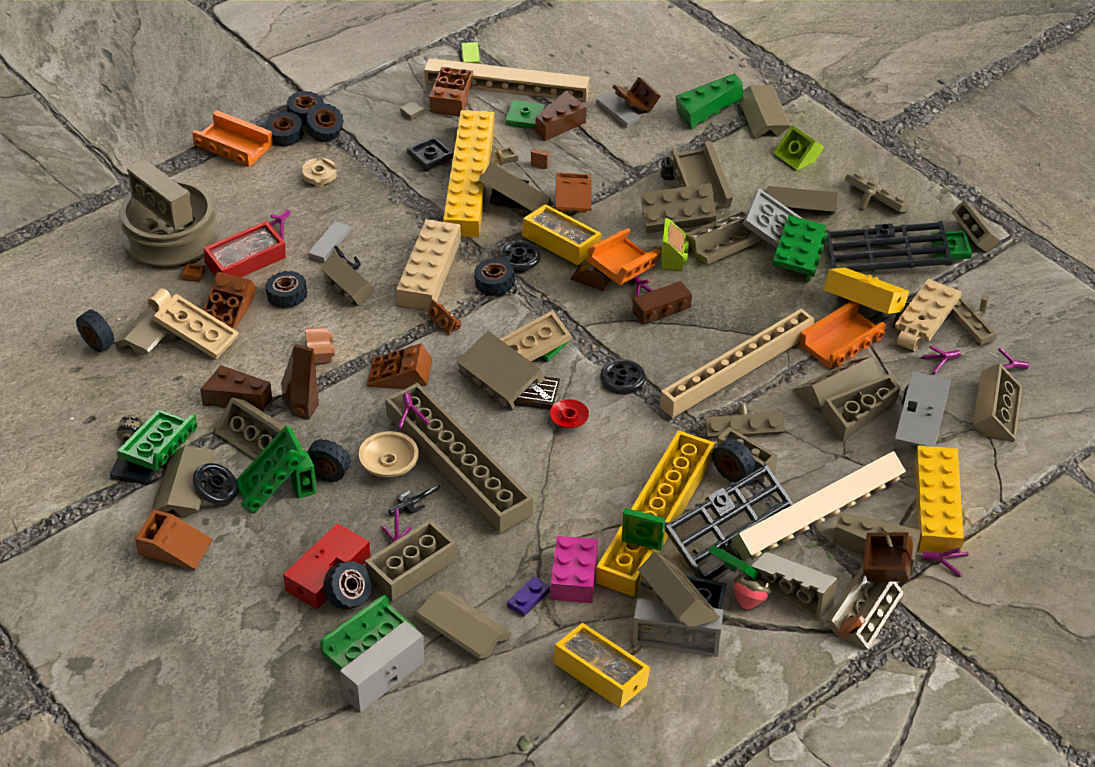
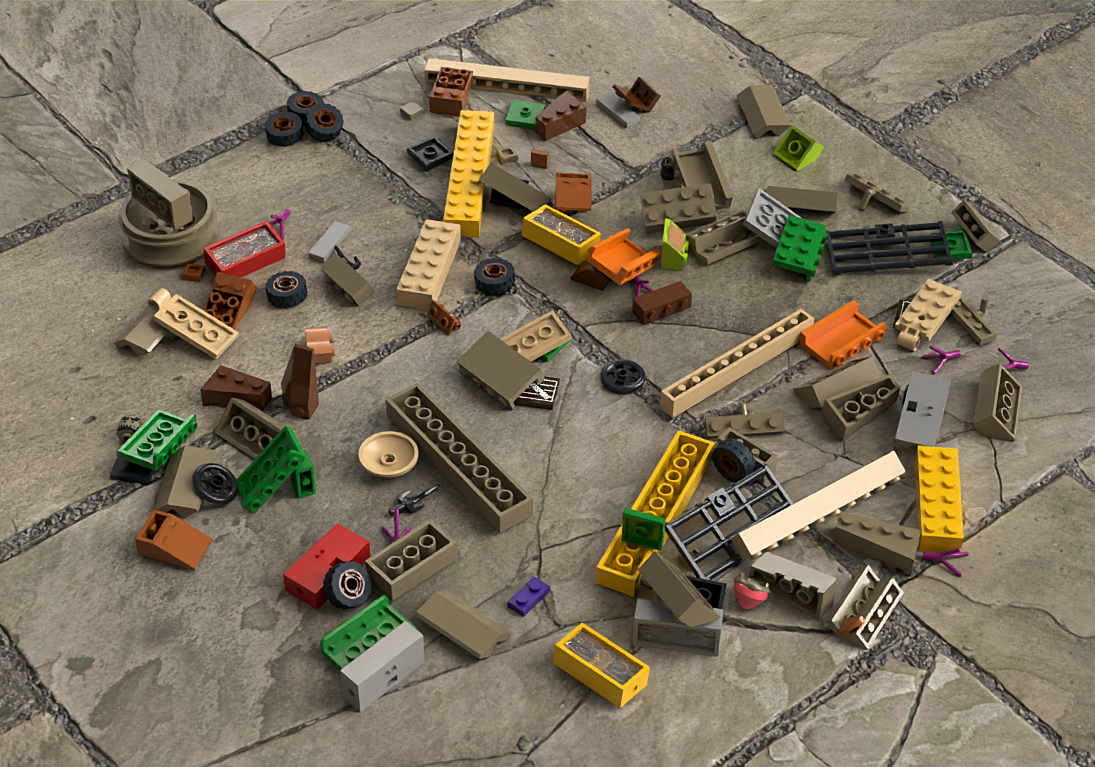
black wheel [76,309,115,352] -> none
orange panel [192,110,273,167] -> none
tan plate [302,158,337,188] -> none
black wheel [307,439,351,482] -> none
dark orange slope [366,343,432,389] -> none
magenta plant [398,393,430,428] -> none
tile [462,42,480,64] -> none
black plate [498,240,541,271] -> none
red dish [550,399,589,429] -> none
dark pink brick [551,536,598,603] -> none
green wedge [676,73,743,130] -> none
green plate [709,545,758,579] -> none
yellow brick [823,268,909,314] -> none
reddish brown piece [863,532,913,582] -> none

